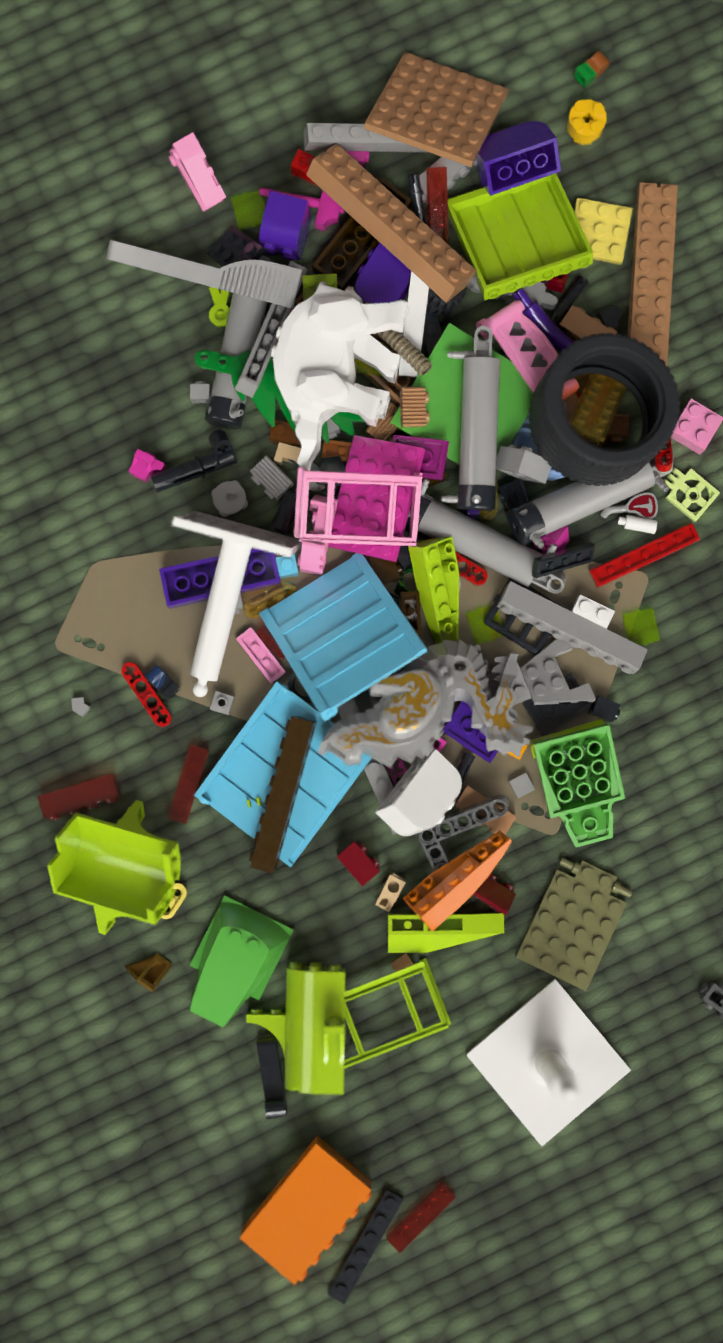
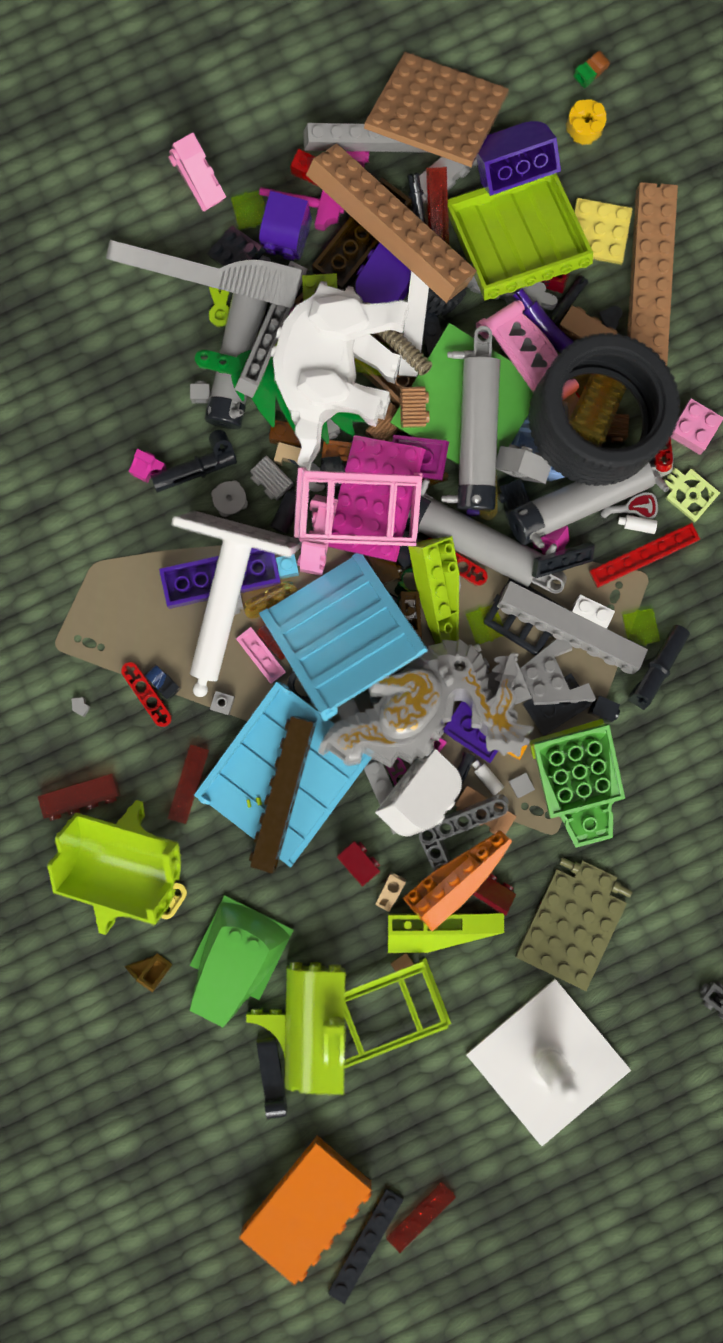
none -> white cylinder [472,760,504,795]
none -> black piece [627,625,690,710]

